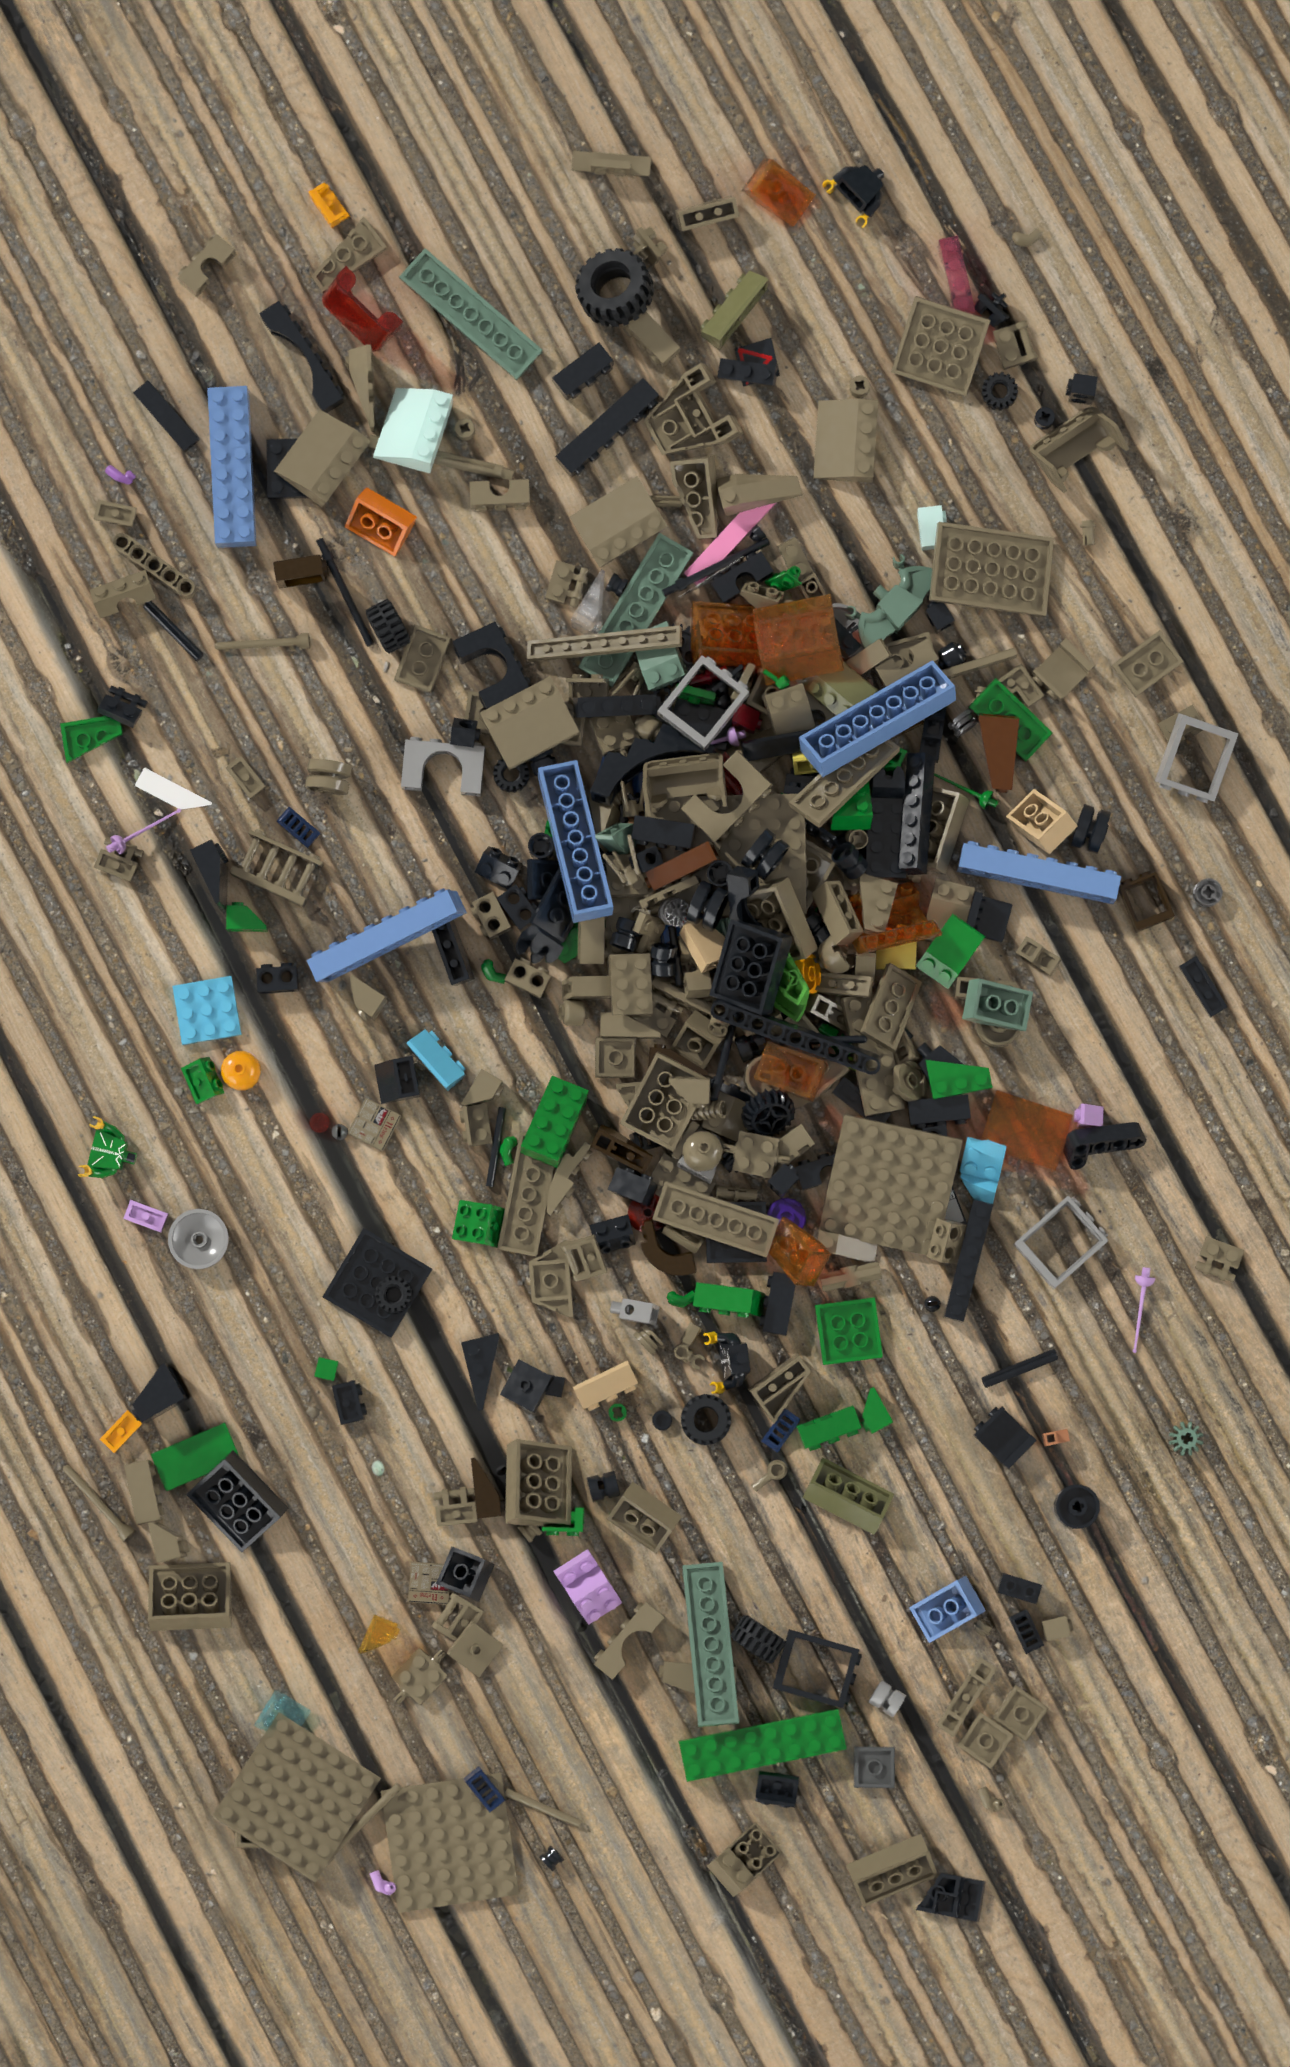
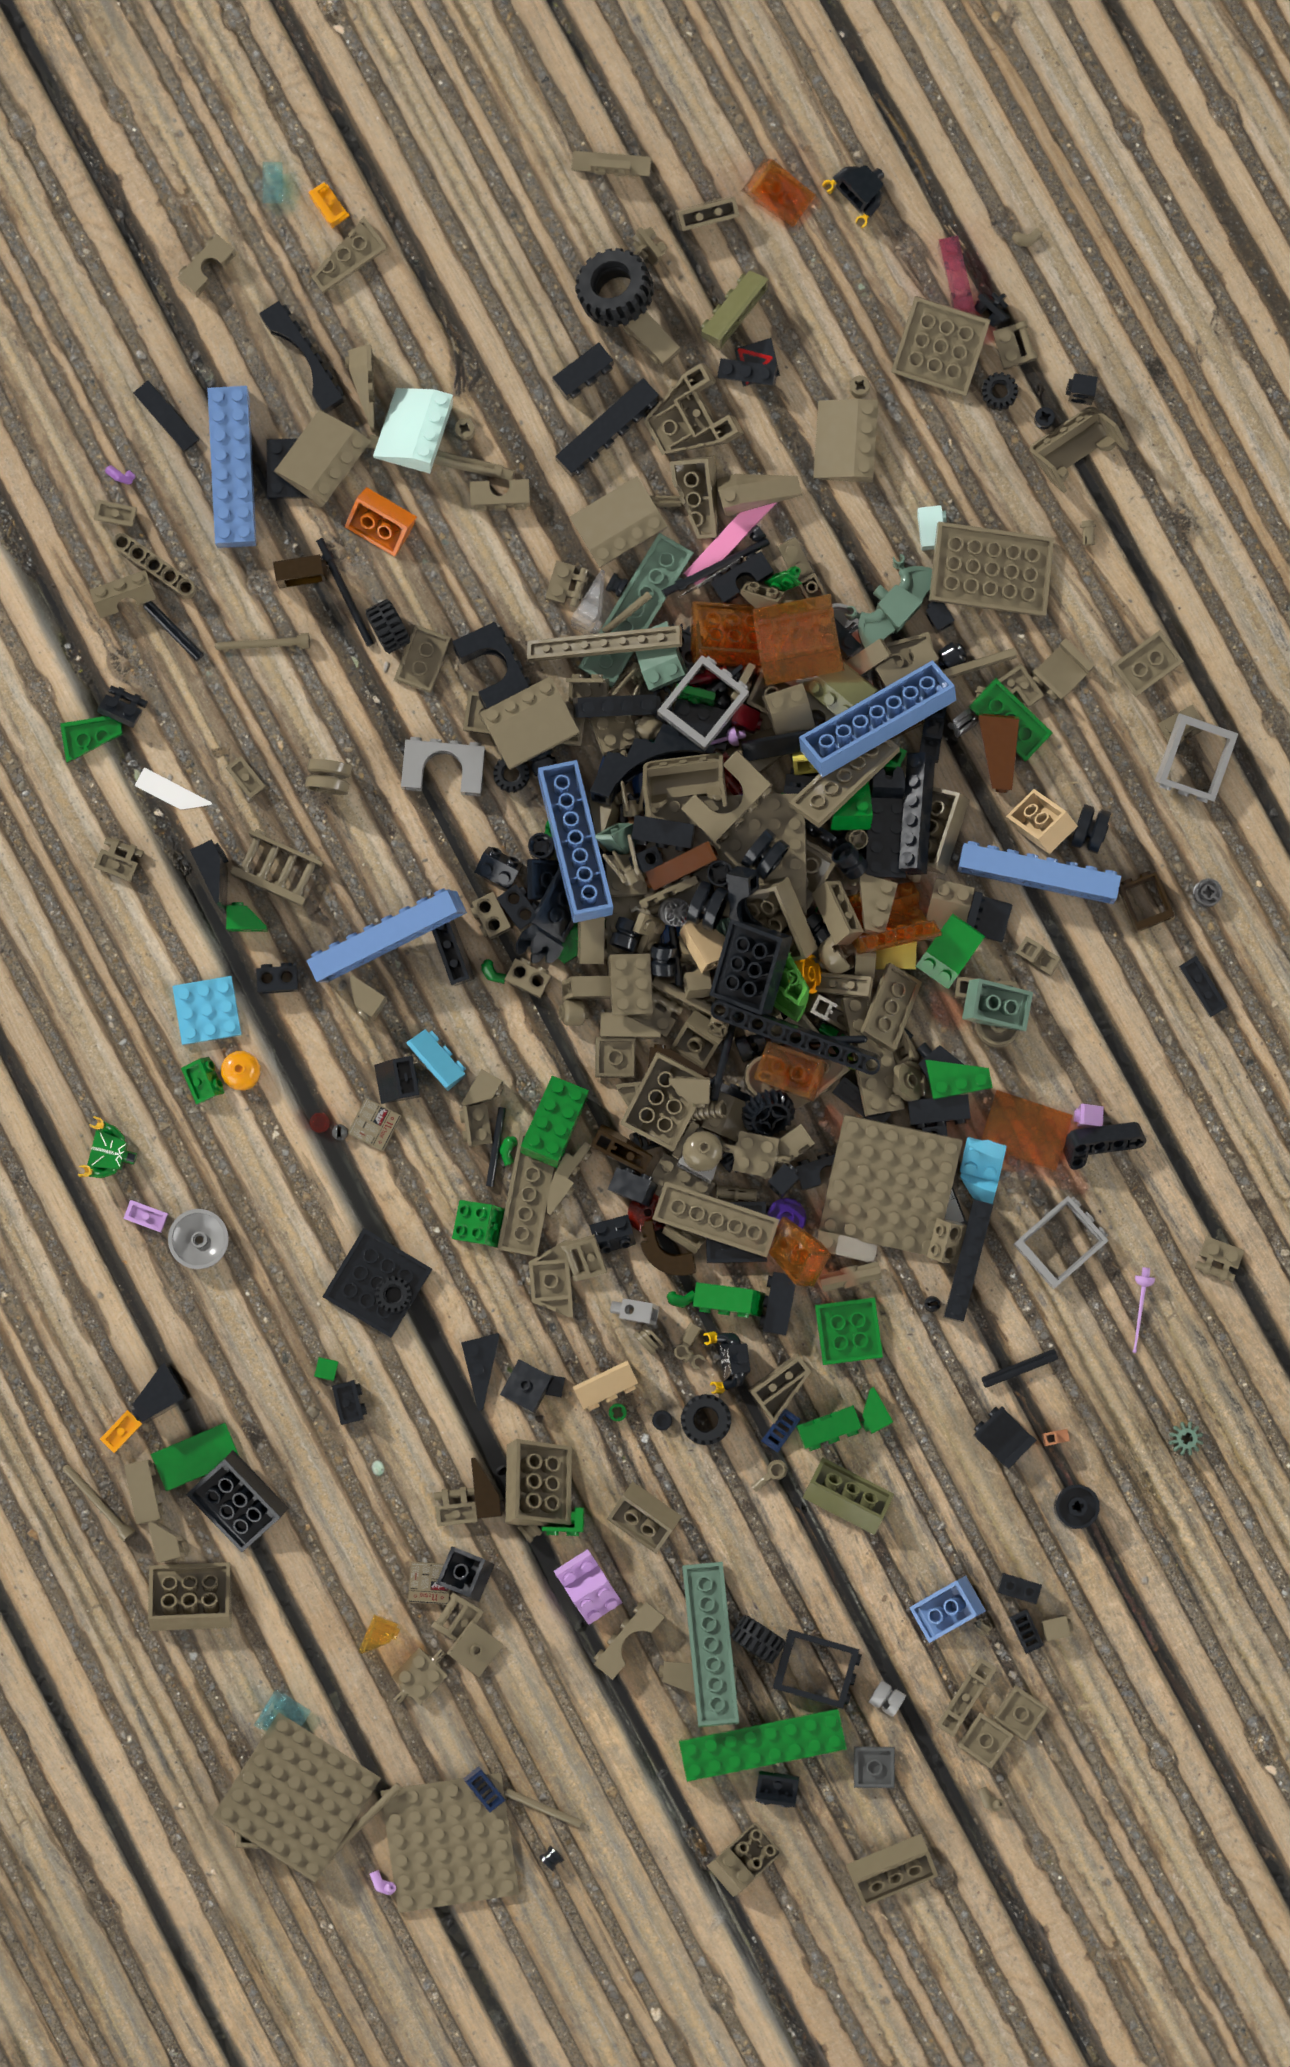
lavender sword [106,809,181,854] -> none
dark blue slope [276,807,321,848] -> none
clear red windscreen [322,266,403,352] -> none
sand green plate [399,248,543,381] -> none
black brick [450,718,481,748] -> none
black wheel [587,1471,620,1502] -> none
green hand [763,669,790,689] -> none
black slope [916,1873,986,1922] -> none
green sword [934,773,999,810] -> none
none -> clear light blue slope [262,162,283,203]
none -> dark tan bar [602,591,652,633]

